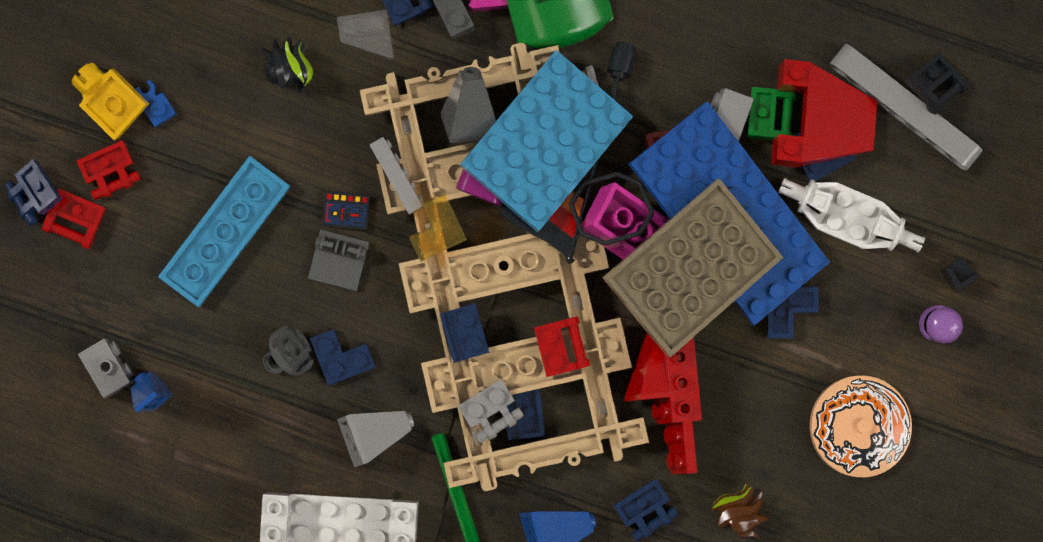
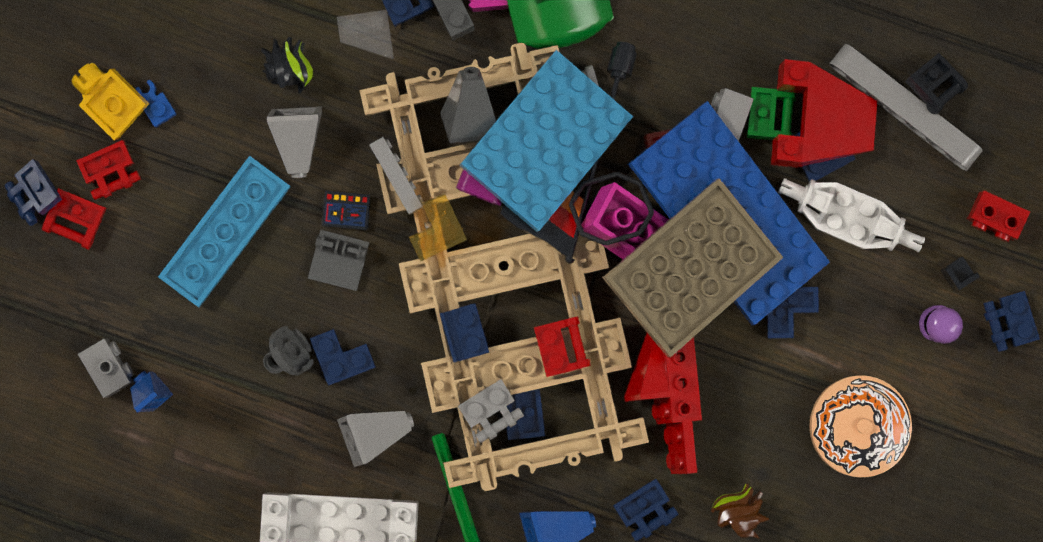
none -> light grey slope [267,107,322,178]
none -> red brick [967,190,1030,243]
none -> dark blue plate [983,291,1040,352]

